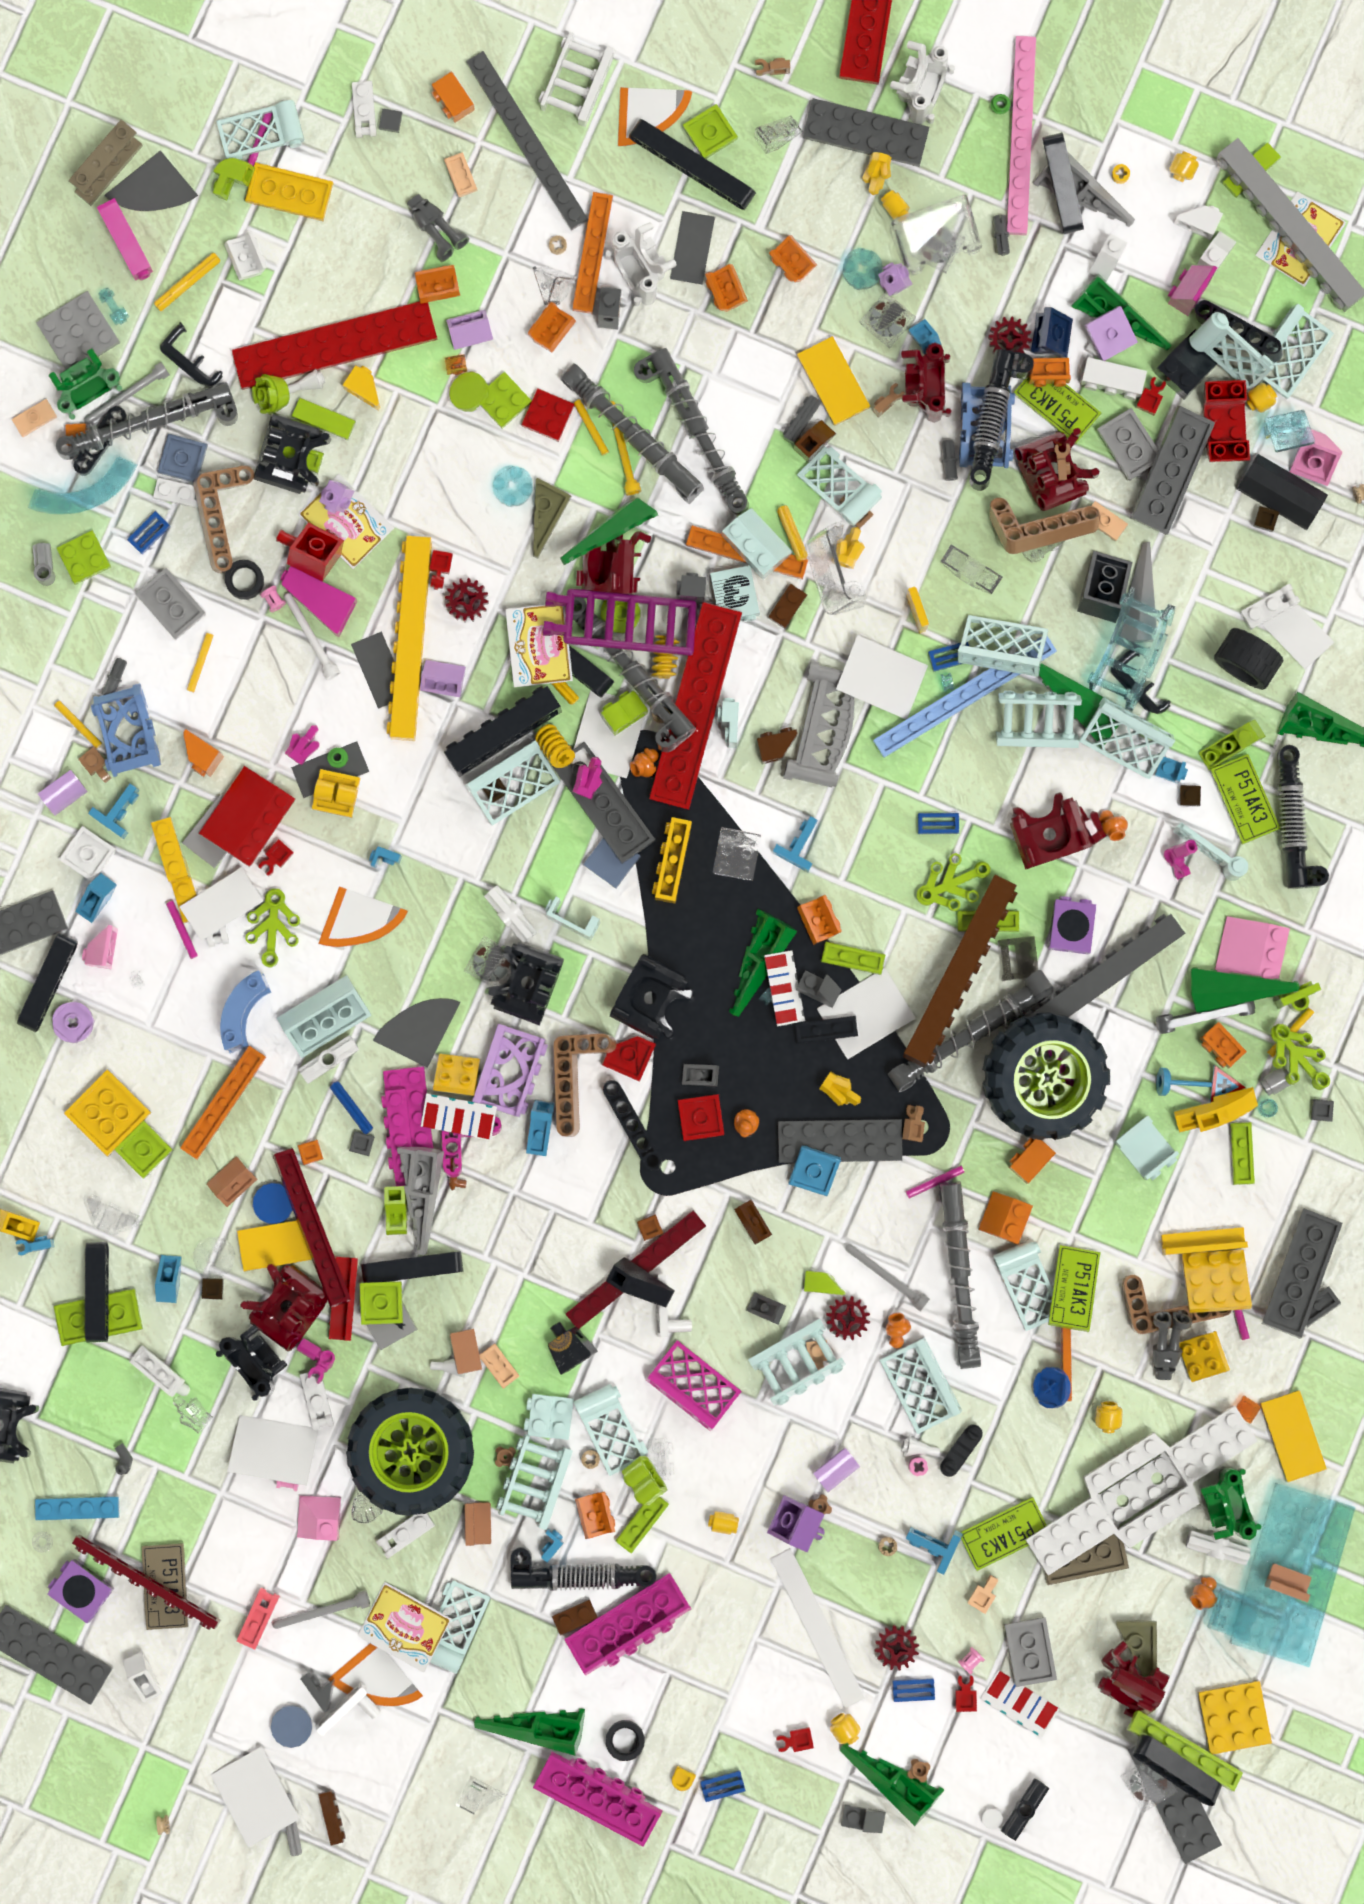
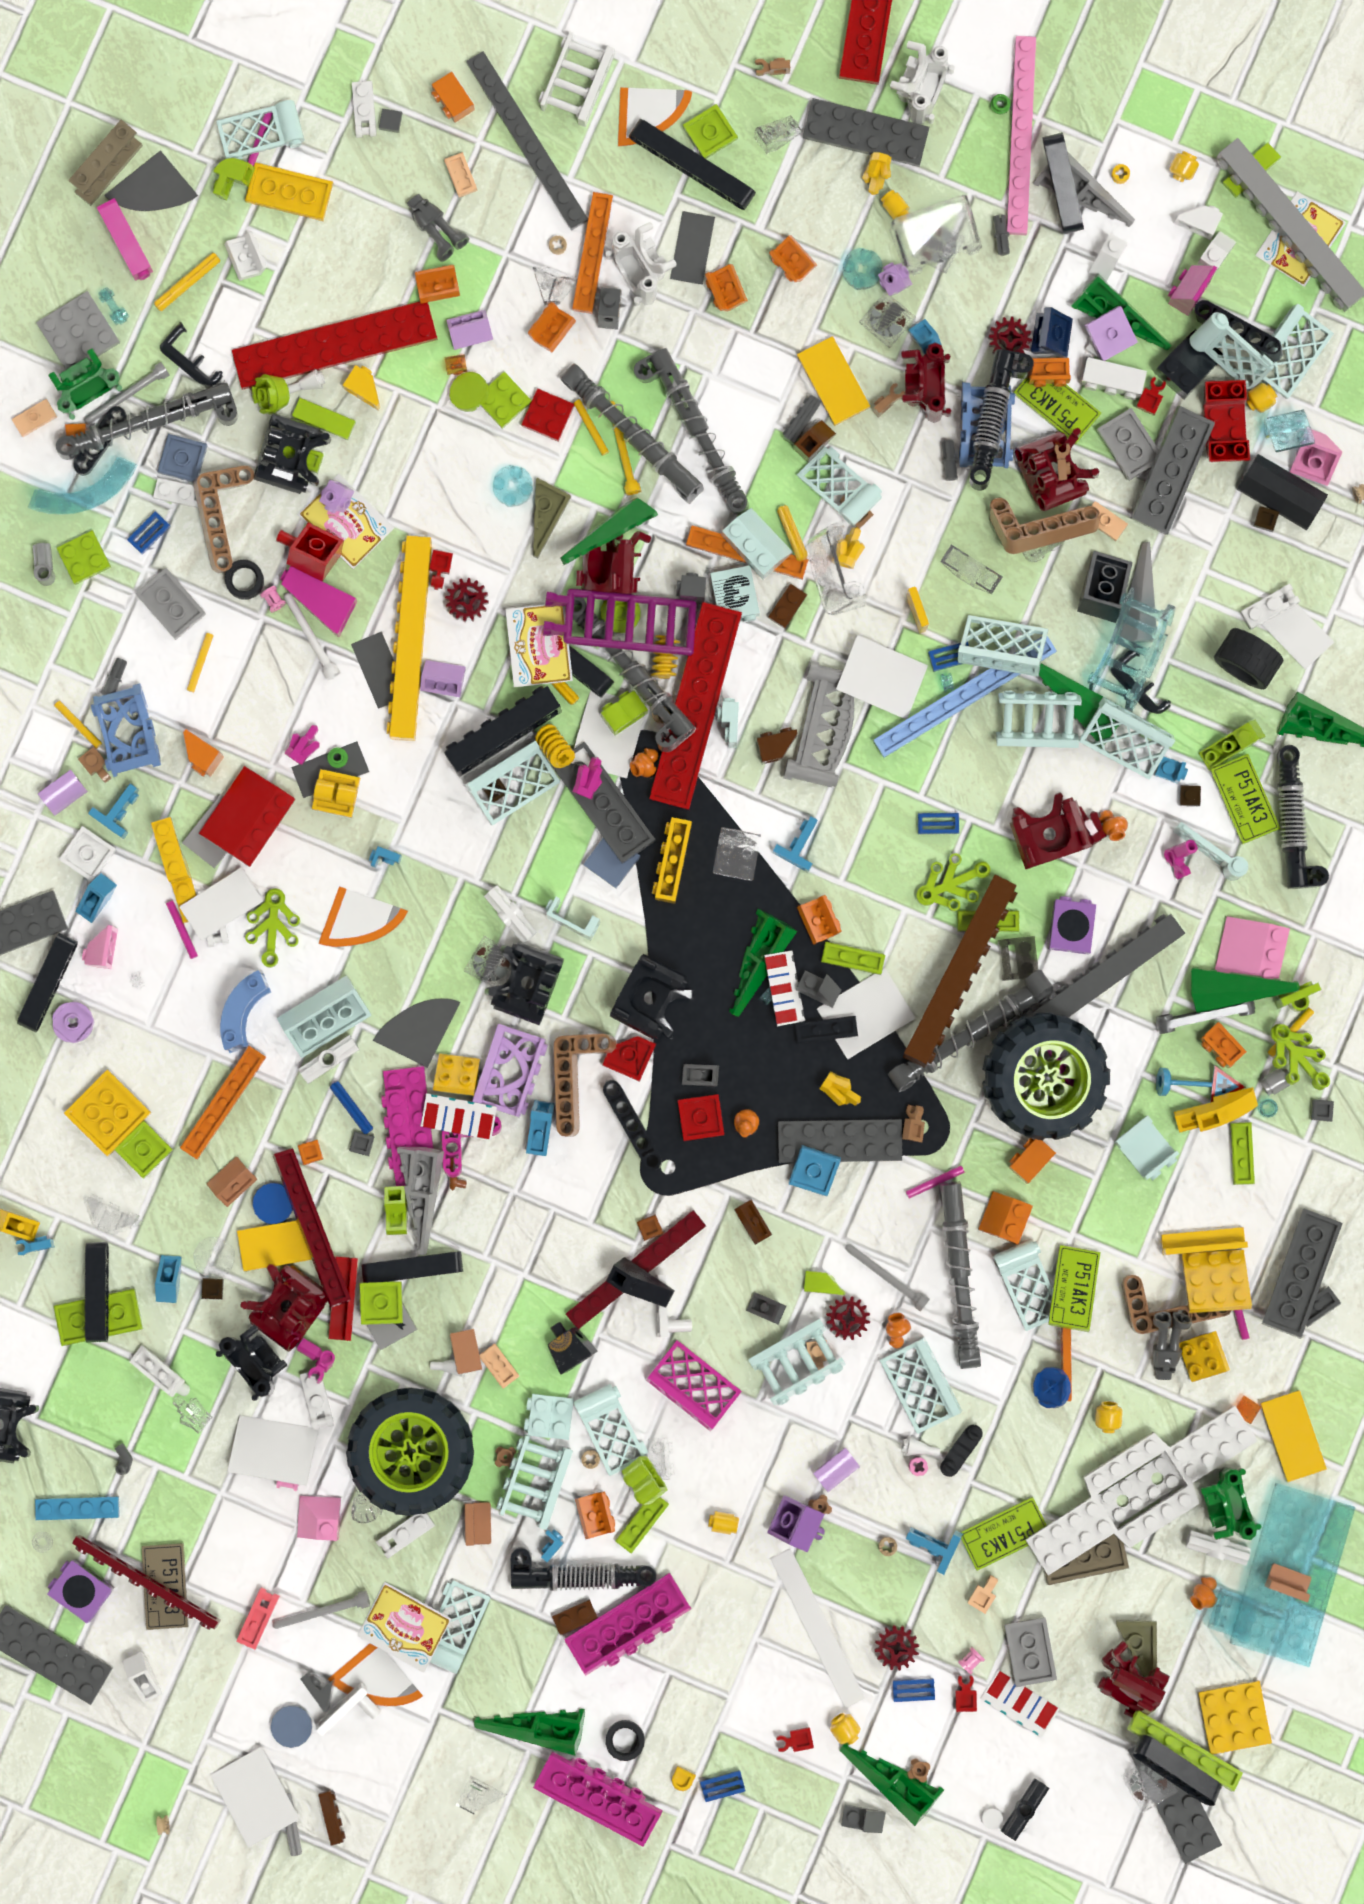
red plate [258,839,294,877] -> none

